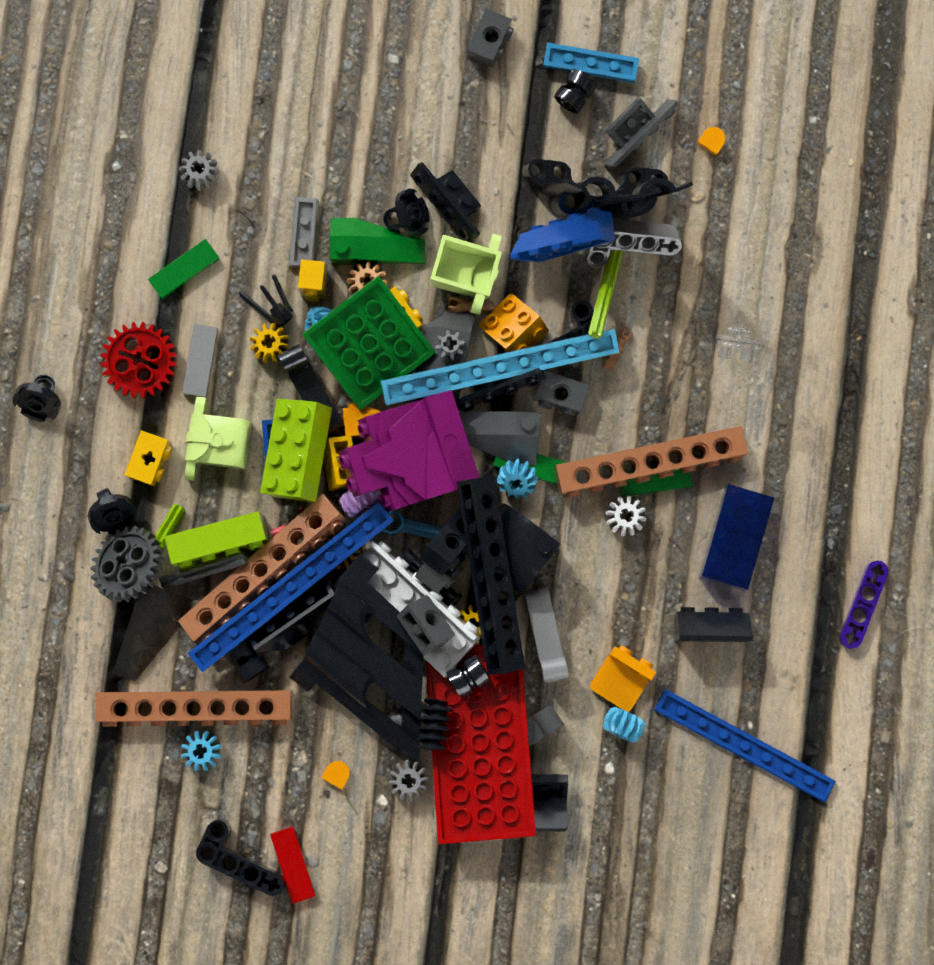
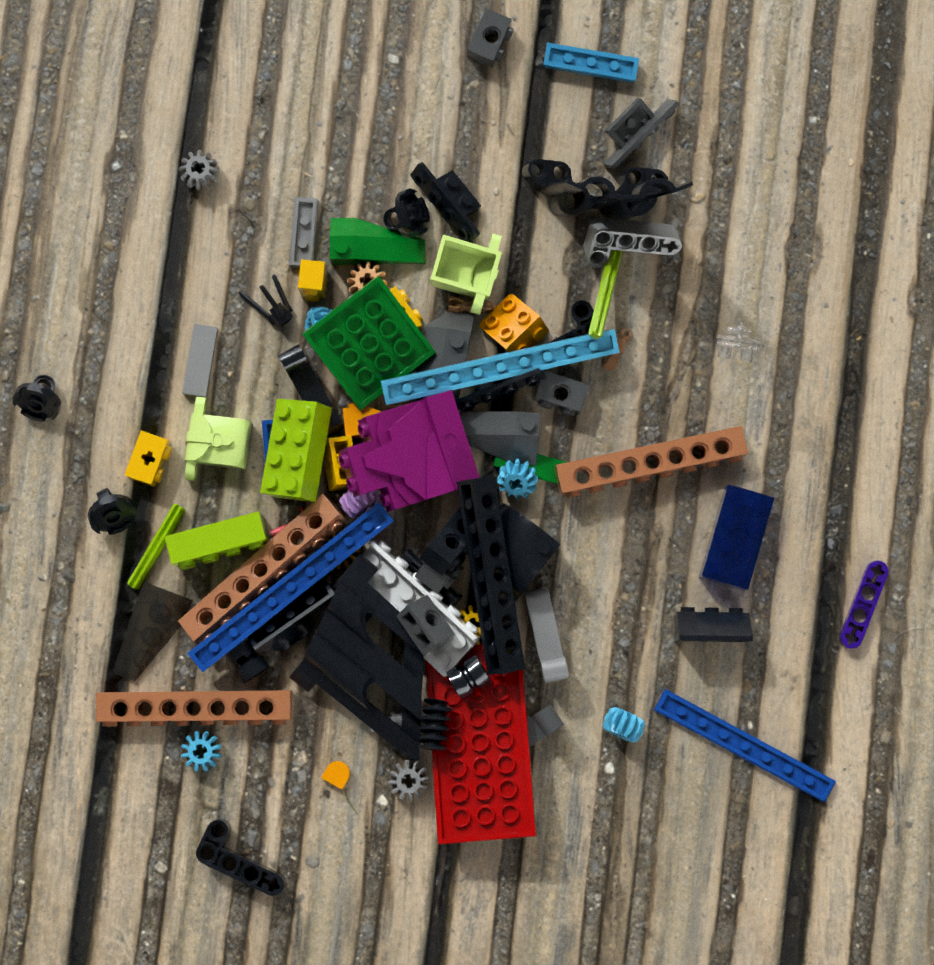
dark grey gear [90,526,164,603] -> none
red gear [100,322,178,399] -> none
green tile [148,239,220,299] -> none
dark grey axle [159,552,247,589] -> none
yellow gear [249,323,289,363] -> none
red tile [270,826,316,904] -> none
dark azure piece [383,510,443,540] -> none
light grey gear [435,330,465,361] -> none
blue wedge [510,207,615,263] -> none
black bracket [532,774,568,832] -> none
black wheel [554,69,597,114] -> none
light orange bracket [590,645,656,712] -> none
white gear [605,496,646,537] -> none
green tile [619,468,692,497] -> none
light orange tile [697,127,726,156] -> none

